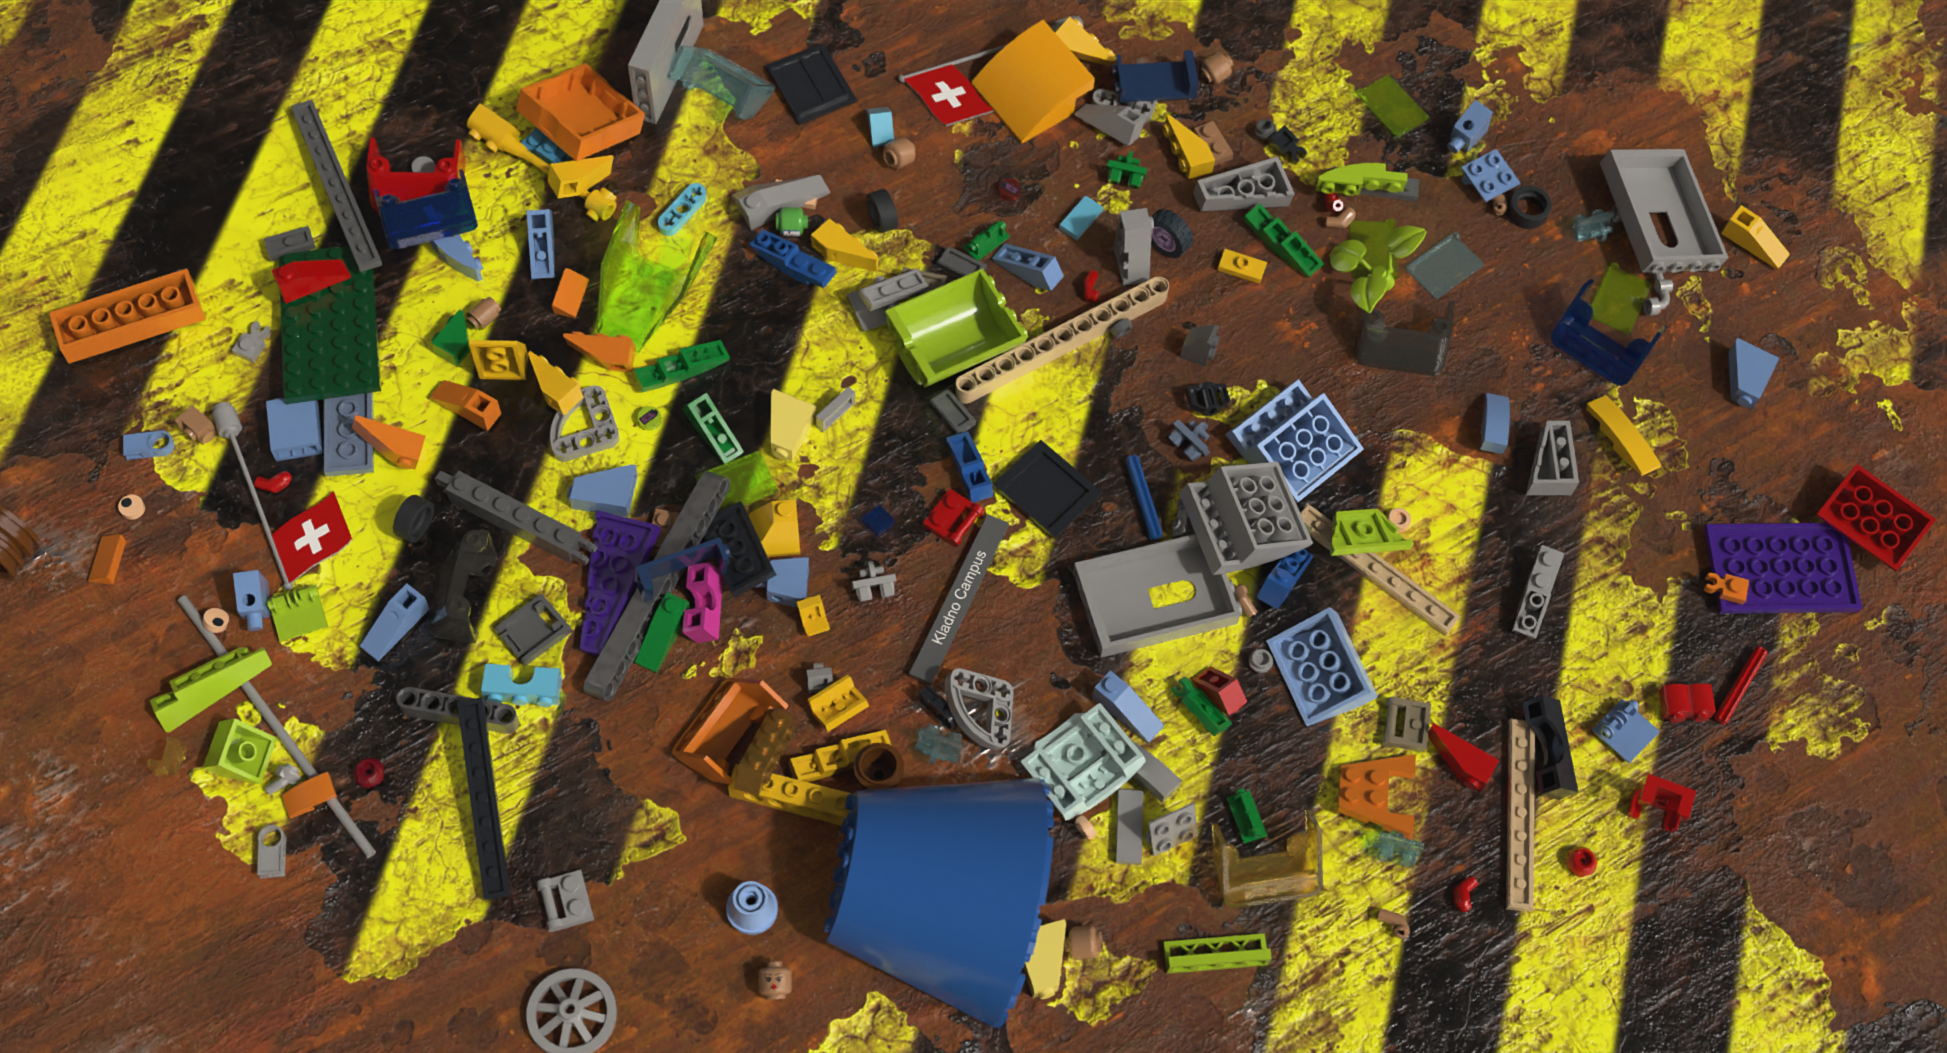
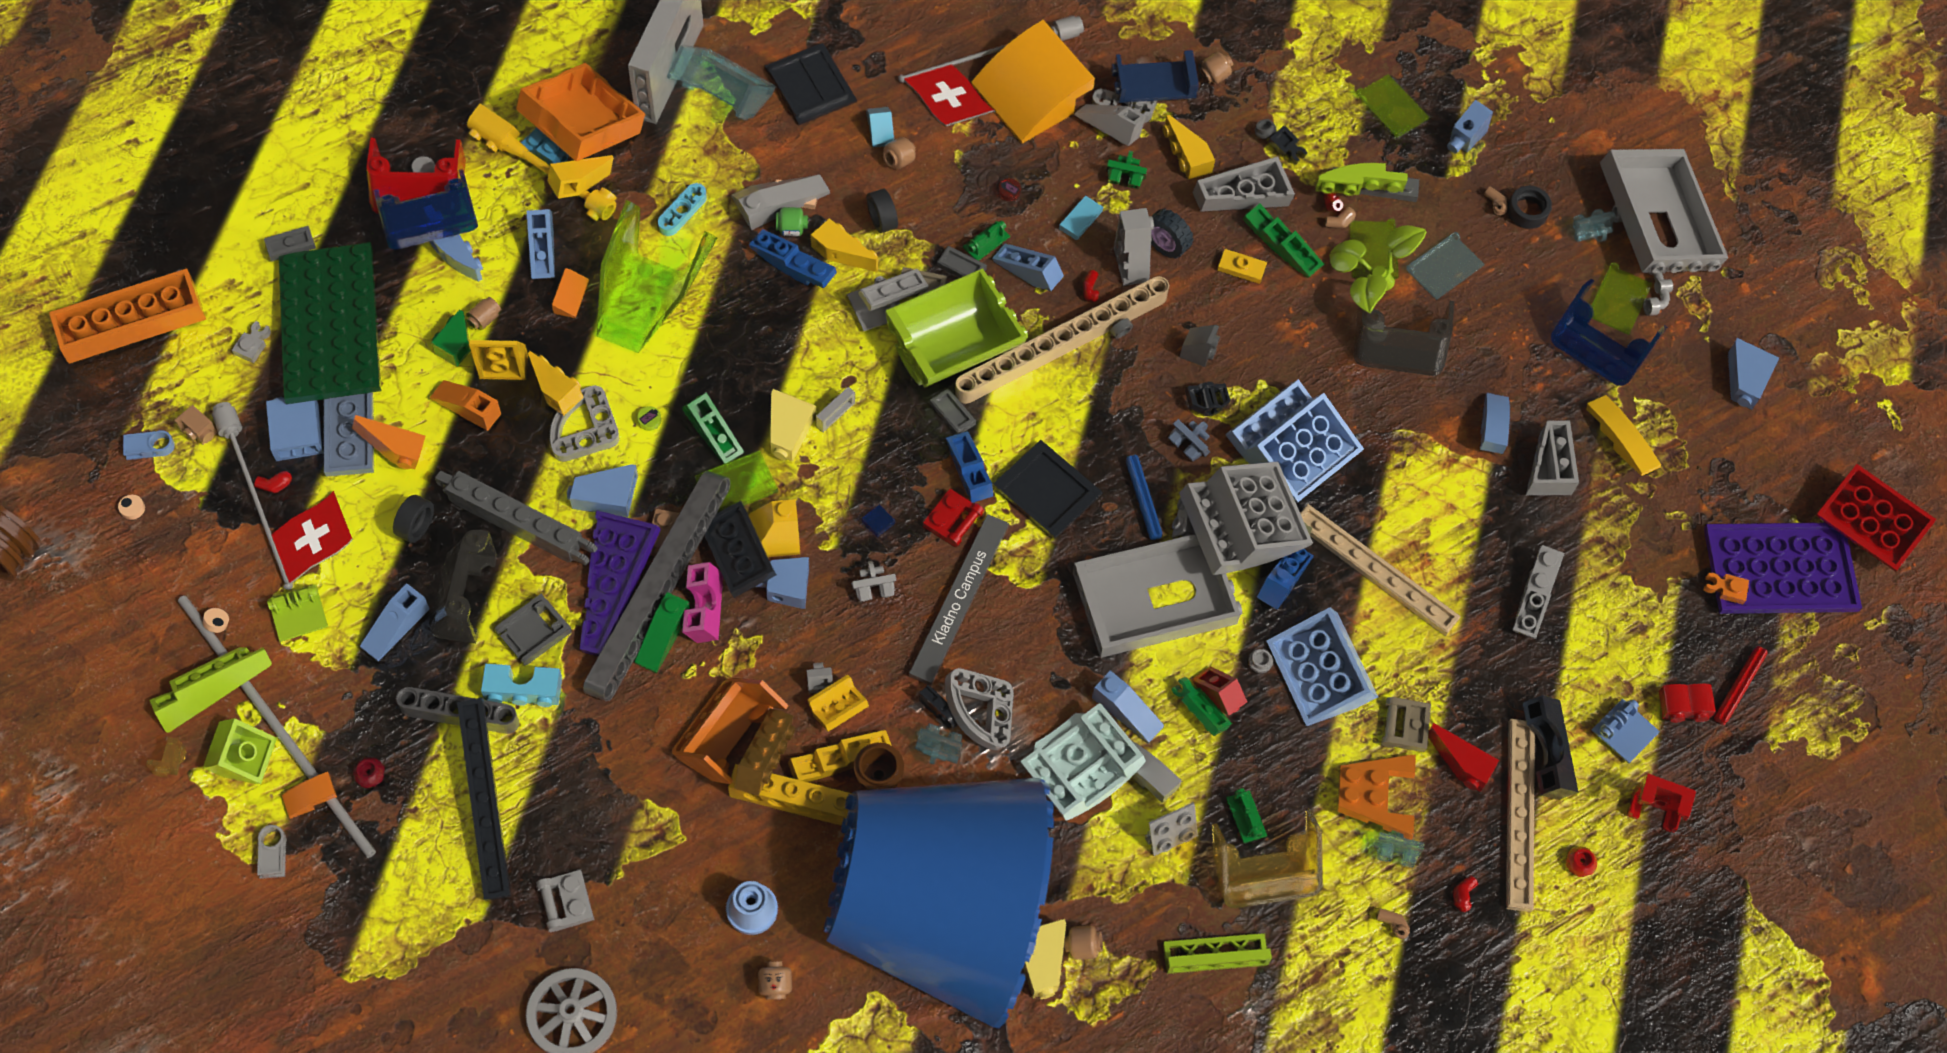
orange slope [88,534,126,585] -> none
medium blue torso [233,570,270,631] -> none
light grey plate [266,763,301,795] -> none
red slope [271,259,351,303] -> none
dark grey plate [291,100,382,272] -> none
orange slope [563,331,636,372] -> none
green slope [632,340,730,393] -> none
dark blue panel [635,537,731,603] -> none
yellow bracket [797,595,830,636] -> none
yellow slope [1055,16,1115,67] -> none
light nougat tile [1074,815,1097,840] -> none
light grey tile [1116,789,1143,865] -> none
medium nougat plate [1193,121,1234,166] -> none
medium nougat arm [1233,584,1257,618] -> none
lime wing [1330,509,1414,556] -> none
light nougat tile [1387,508,1411,532] -> none
medium blue hinge [1461,149,1521,202] -> none
yellow slope [1721,205,1790,270] -> none

